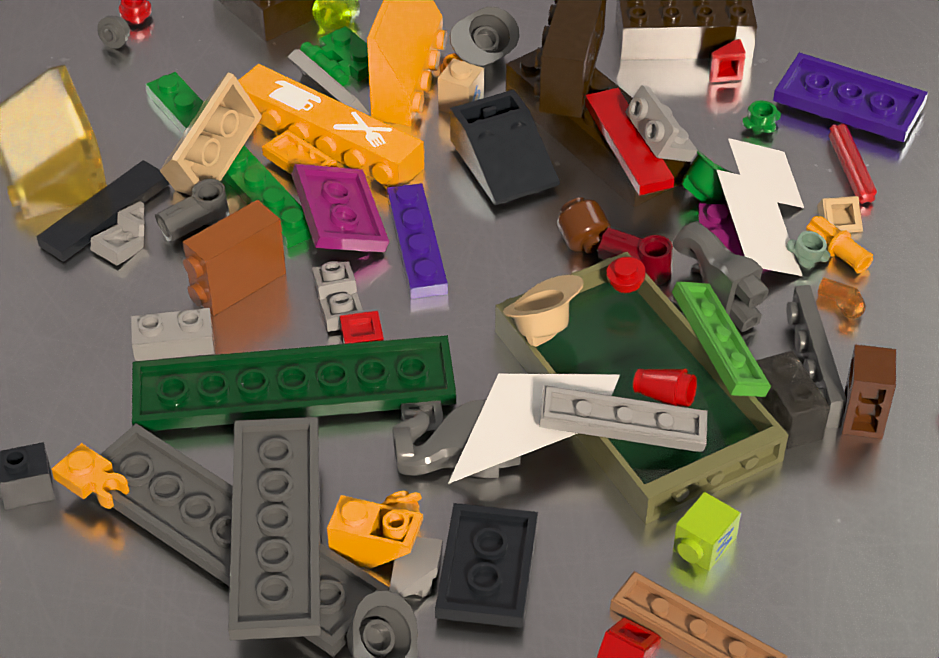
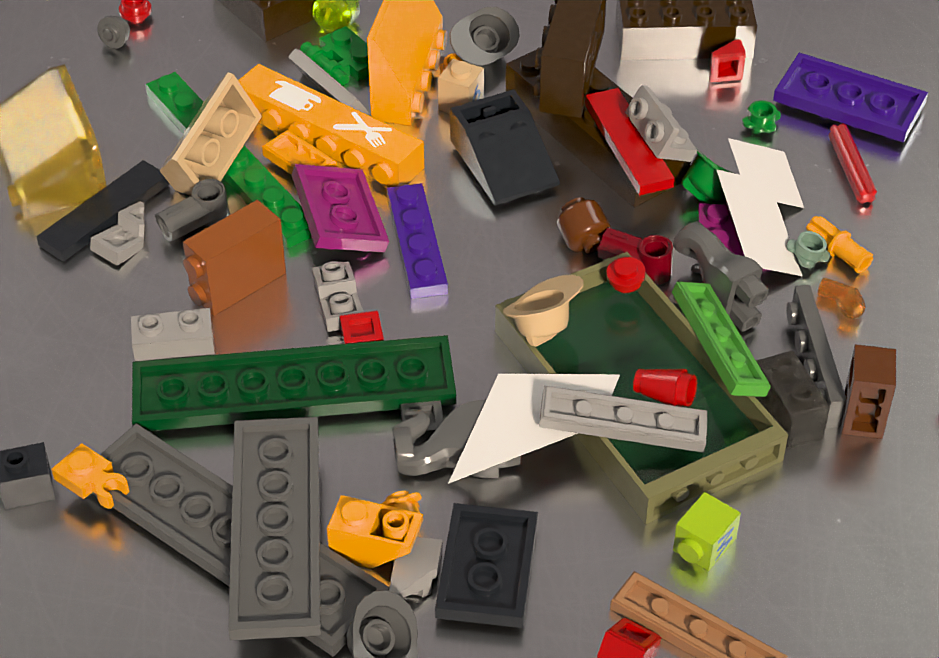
tan slope [817,196,863,233] -> none

